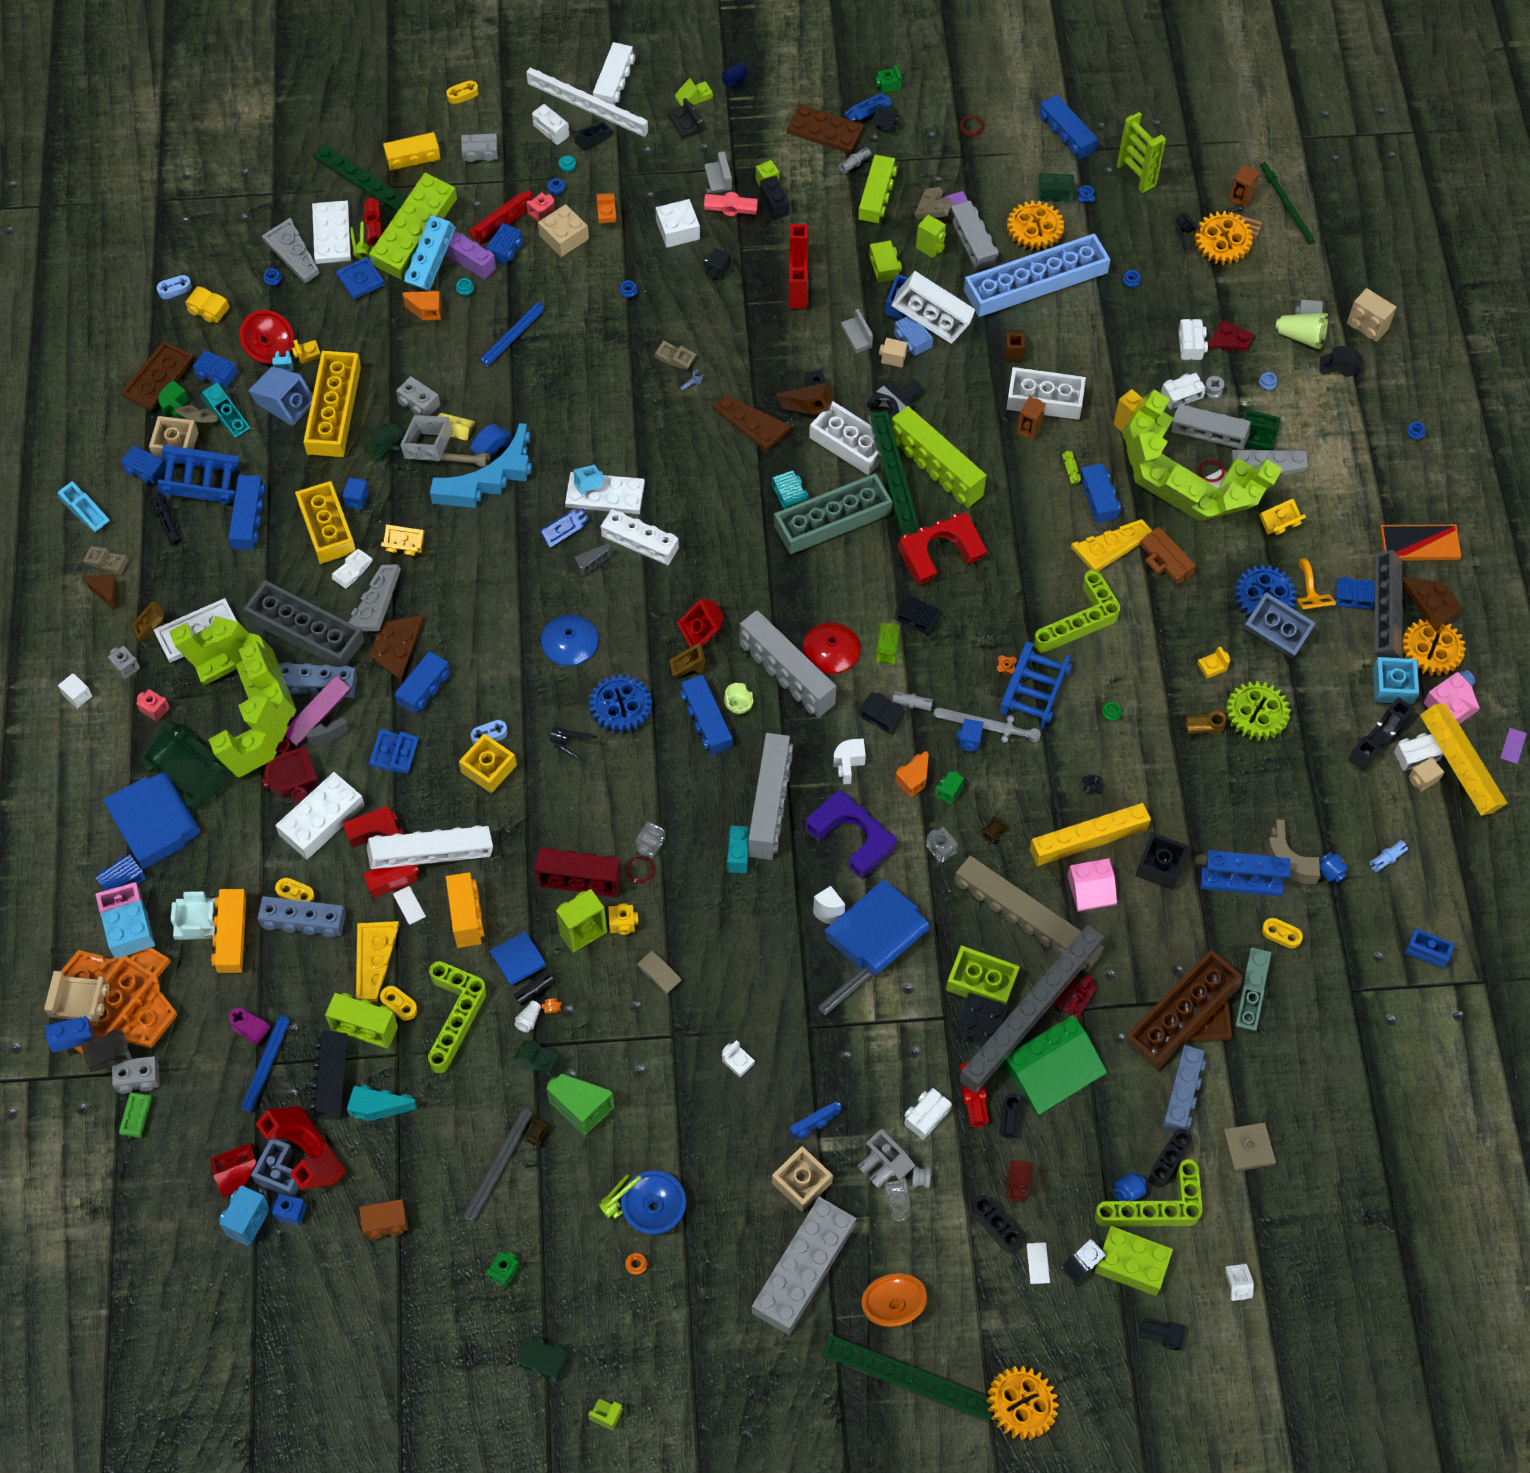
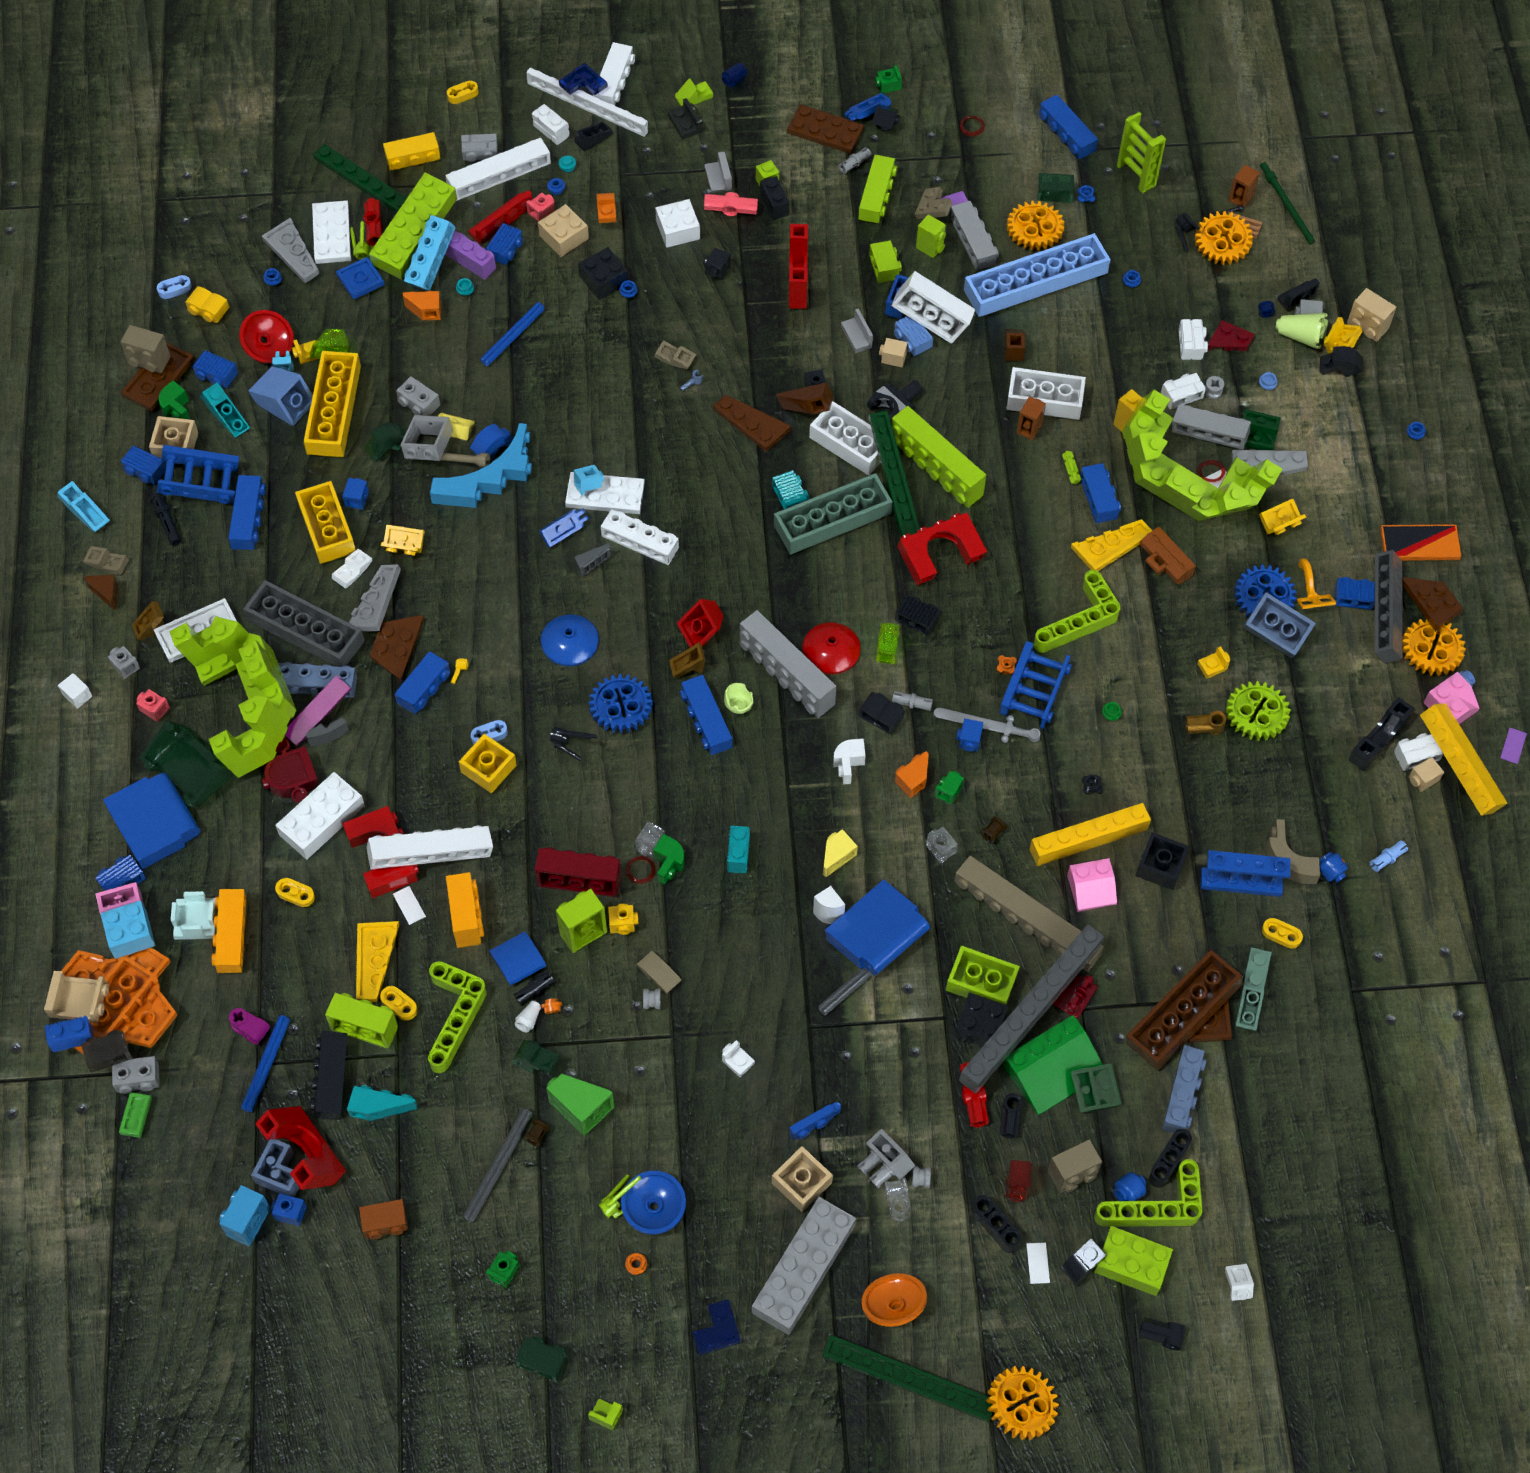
dark tan slope [175,405,217,423] -> none
red slope [210,1143,256,1197] -> none
sand blue brick [258,896,346,937] -> none
blue slope [368,728,419,773] -> none
light grey brick [749,733,793,860] -> none
dark purple arch [805,790,897,880] -> none
white brick [904,1088,952,1140] -> none
dark tan plate [1223,1123,1276,1172] -> none
medium azure brick [1373,657,1419,705] -> none
blue brick [1404,928,1455,969] -> none
none -> dark tan brick [121,325,171,373]
none -> clear neon green slope [309,329,349,358]
none -> white brick [445,138,551,201]
none -> yellow hand [450,658,468,684]
none -> clear blue plate [559,63,608,95]
none -> black brick [578,247,628,300]
none -> light grey wheel [643,989,661,1009]
none -> green brick [653,834,684,885]
none -> clear blue plate [692,1299,741,1356]
none -> light yellow slope [823,829,858,877]
none -> dark tan brick [1048,1139,1102,1193]
none -> dark green slope [1071,1063,1122,1113]
none -> clear blue bush [1258,301,1275,318]
none -> black bracket [1277,278,1320,311]
none -> yellow bracket [1324,317,1362,354]

